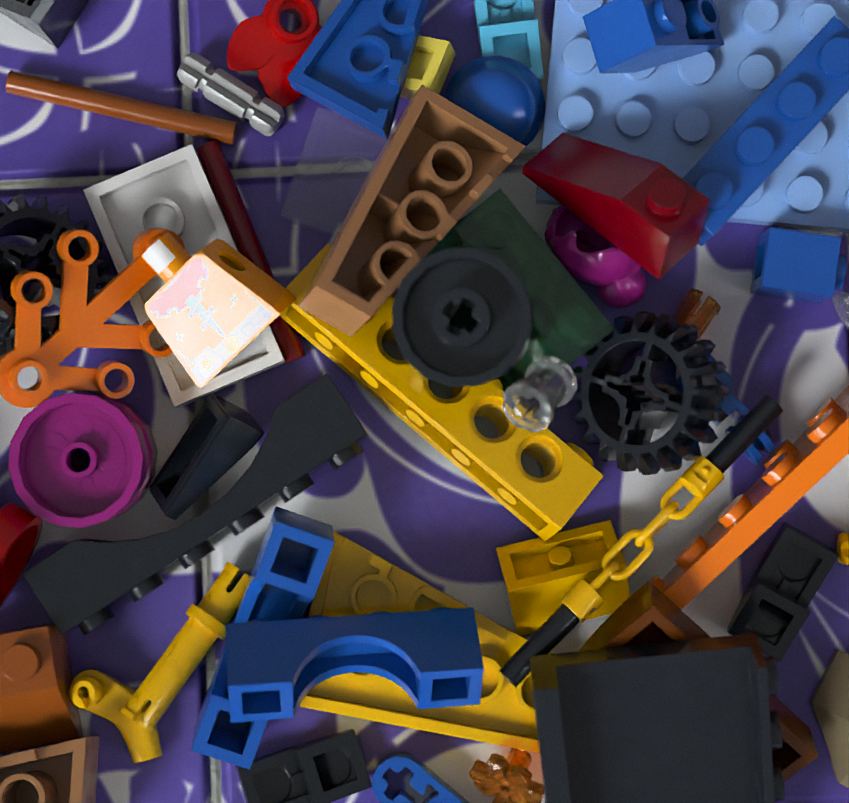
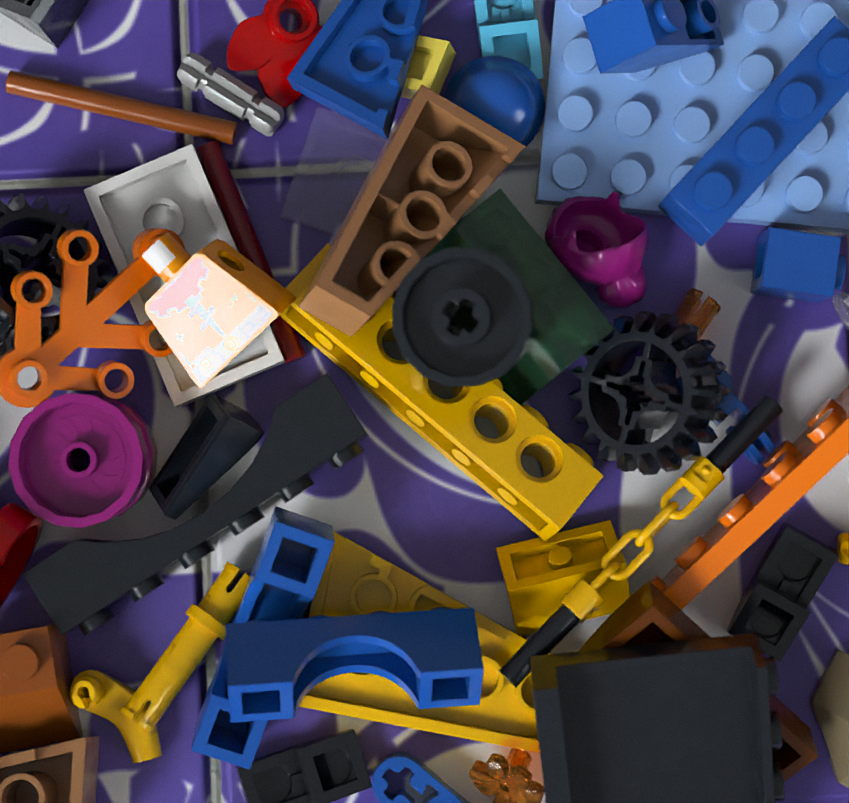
clear bush [502,355,577,432] -> none
dark red slope [522,132,710,280] -> none

